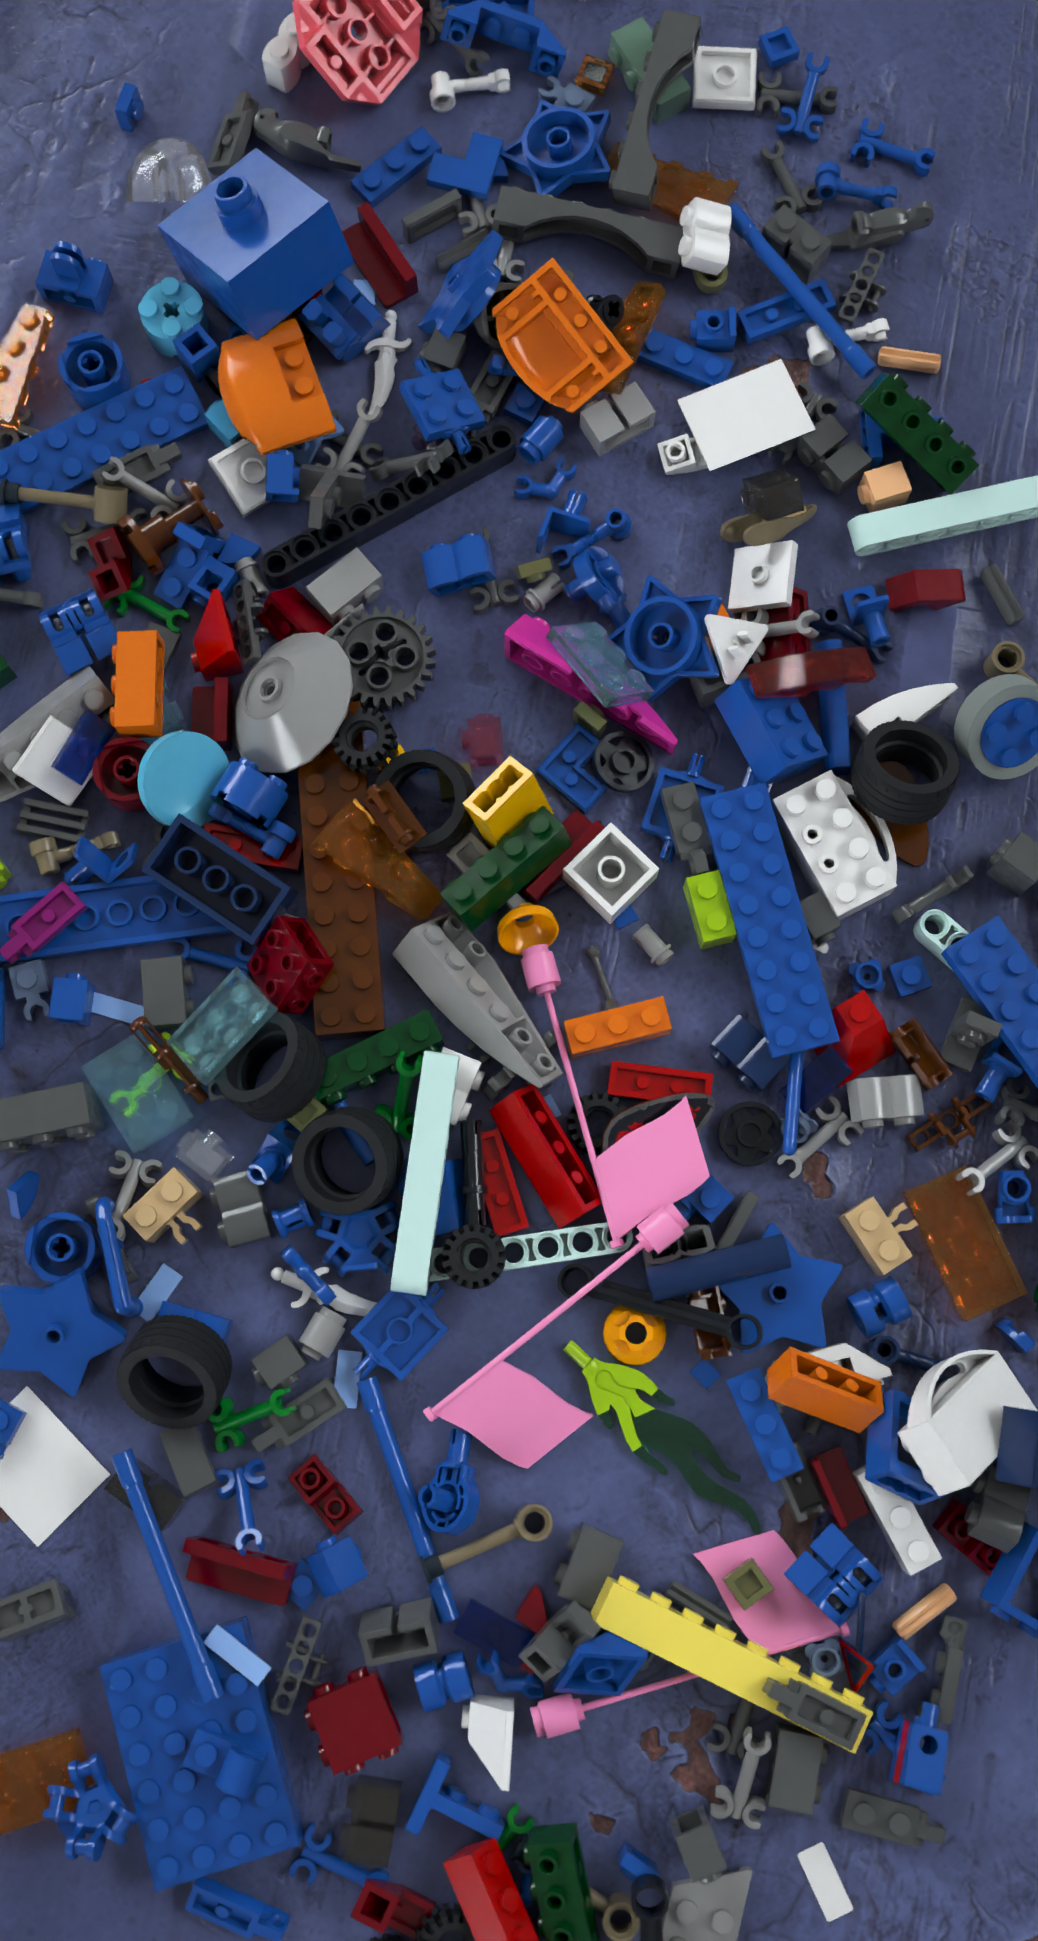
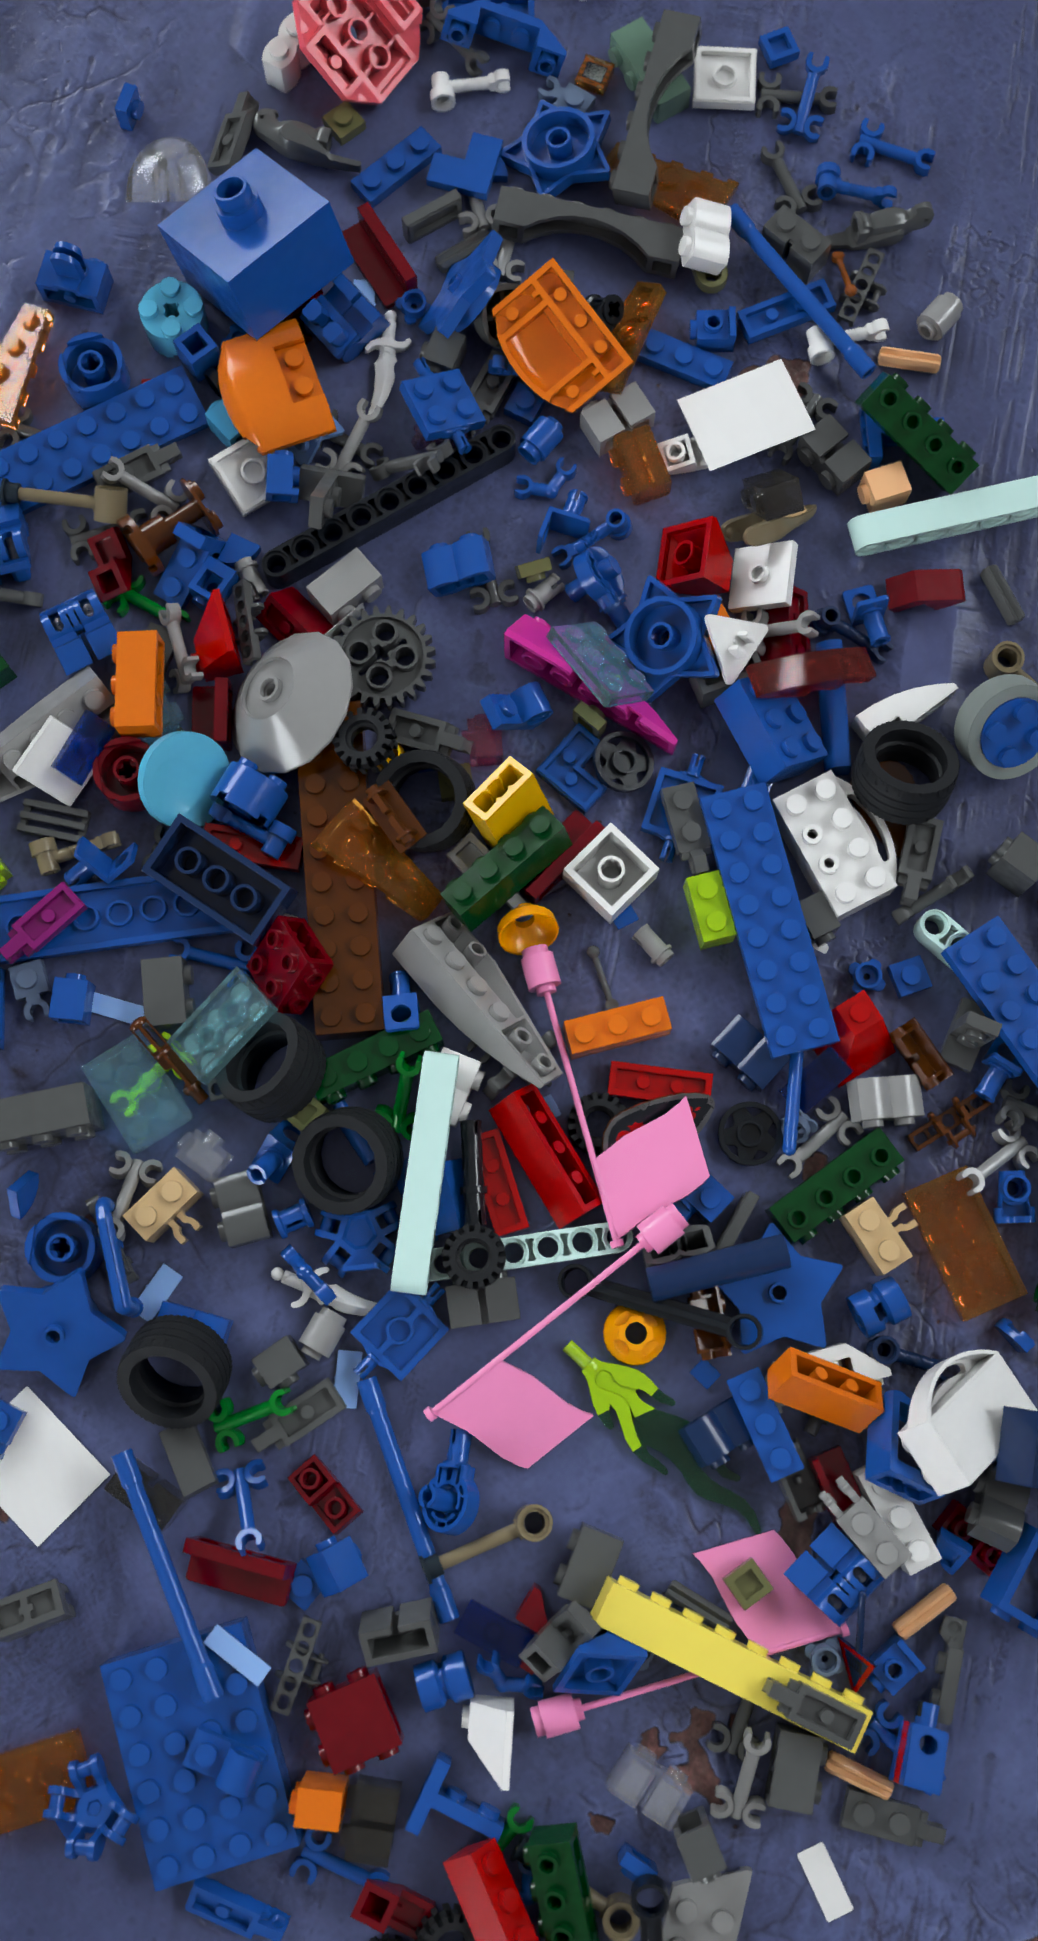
none -> light grey bar [159,603,204,694]
none -> orange brick [289,1770,350,1832]
none -> olive plate [322,101,366,146]
none -> blue bracket [382,971,421,1033]
none -> dark grey hinge [388,707,474,757]
none -> blue plate [395,289,431,325]
none -> dark grey piece [445,1271,521,1329]
none -> blue plate [480,681,553,730]
none -> clear piece [605,1743,693,1832]
none -> clear orange brick [609,424,672,506]
none -> red slope [656,516,733,596]
none -> dark blue brick [678,1396,754,1470]
none -> dark green brick [765,1127,905,1245]
none -> light grey hinge [818,1476,912,1579]
none -> light nougat axle [824,1750,894,1800]
none -> dark orange hinge [831,251,857,297]
none -> dark grey hinge [896,818,944,908]
none -> light grey brick [916,292,963,341]
none -> blue tile [935,1527,973,1576]

